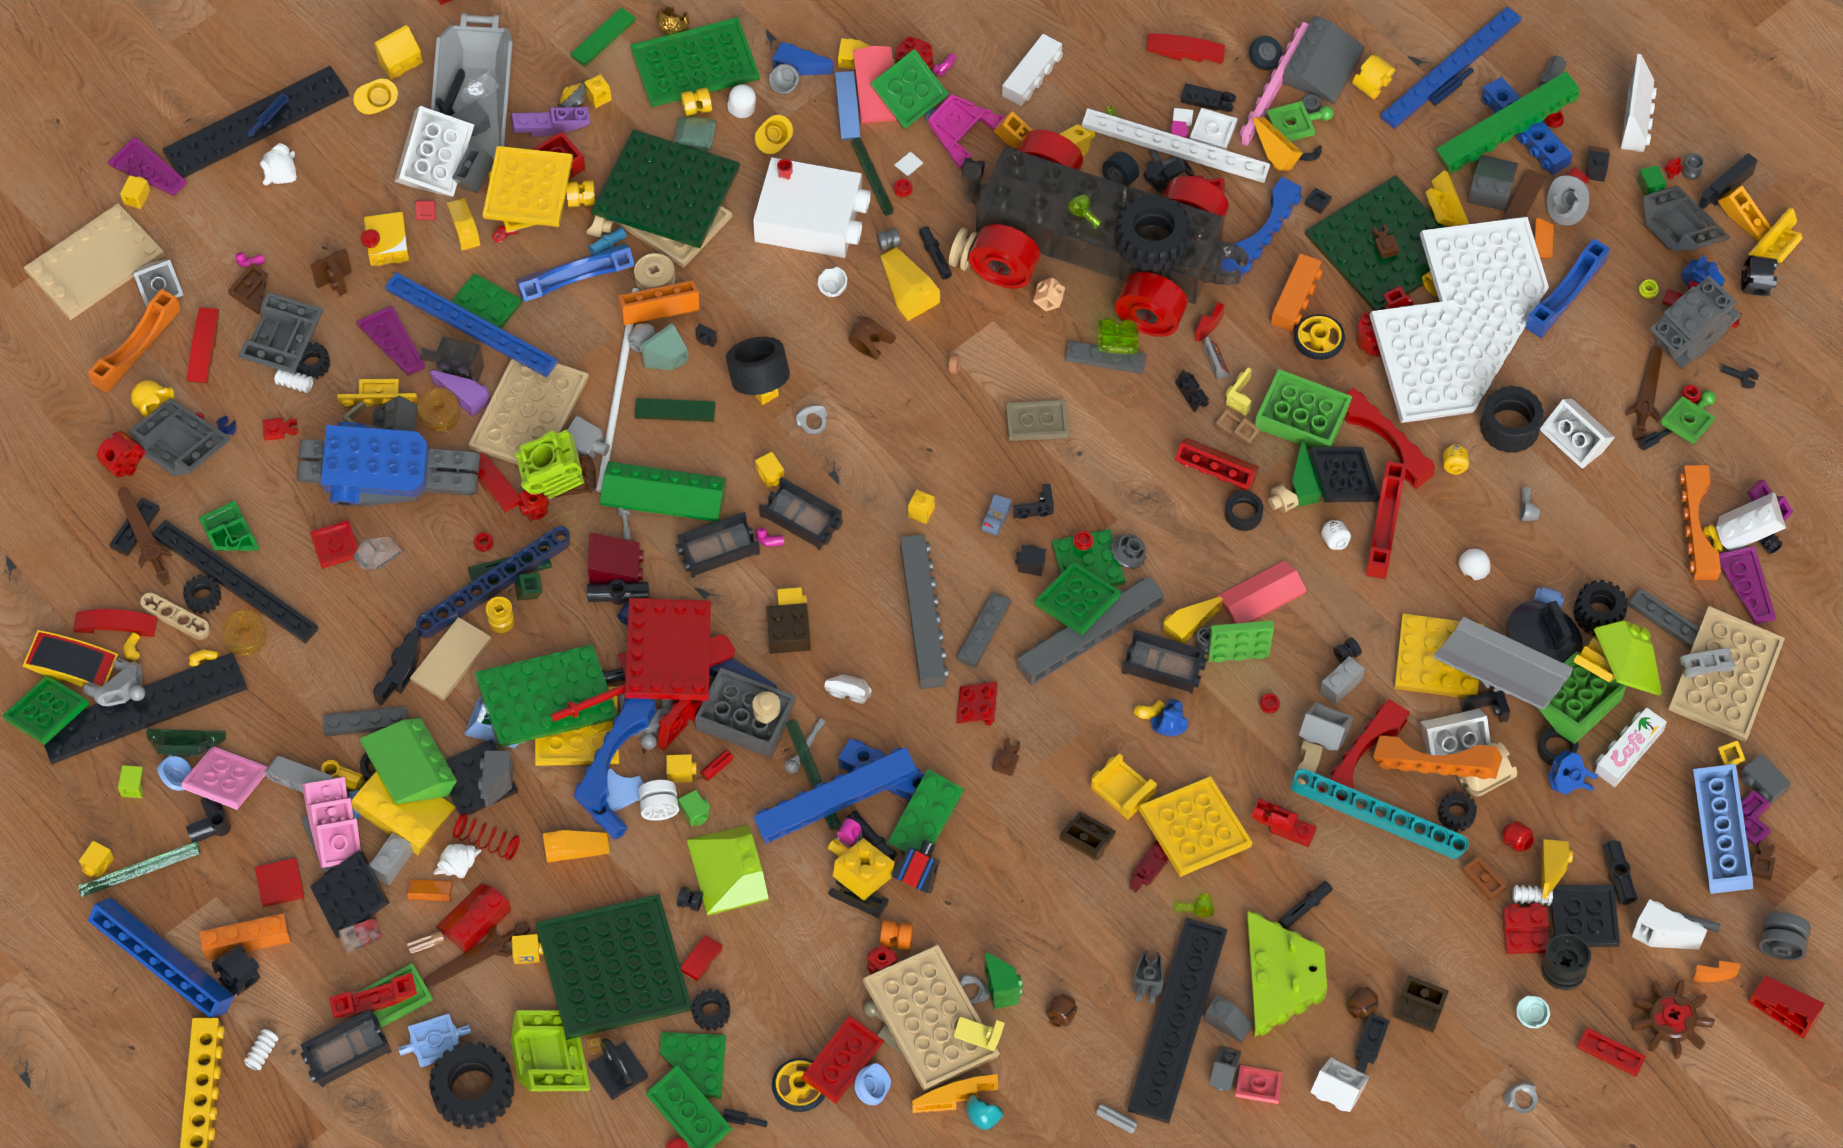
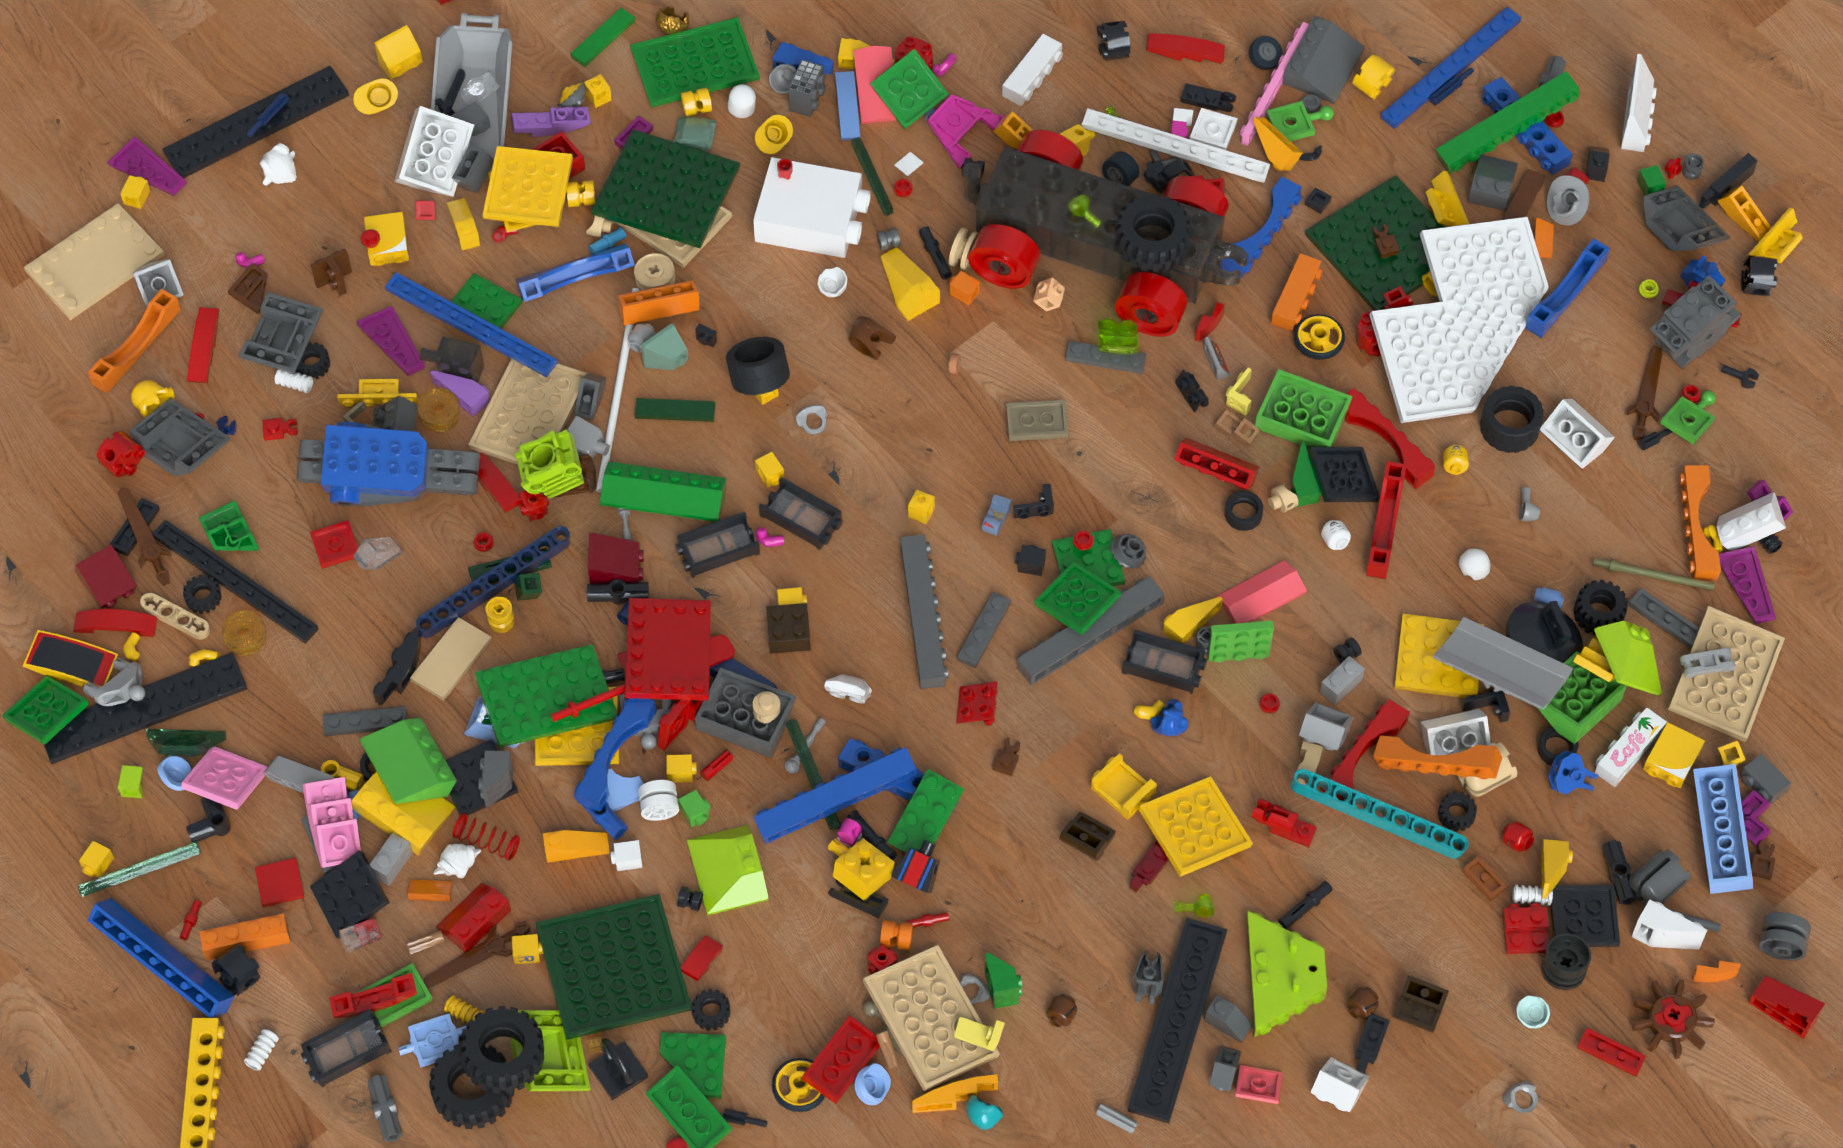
none -> dark red slope [74,545,137,609]
none -> red bar [179,900,202,940]
none -> dark grey piece [368,1075,402,1142]
none -> yellow piece [444,995,485,1023]
none -> black tyre [460,1006,544,1094]
none -> dark grey slope [574,373,607,420]
none -> white brick [611,840,642,871]
none -> magenta tile [614,116,653,149]
none -> dark grey brick [788,60,826,117]
none -> medium nougat piece [875,1030,900,1069]
none -> red bar [906,912,949,928]
none -> orange brick [949,271,980,305]
none -> black brick [1097,20,1130,61]
none -> olive bar [1593,558,1715,591]
none -> dark grey cylinder [1629,849,1691,906]
none -> yellow panel [1643,722,1705,788]

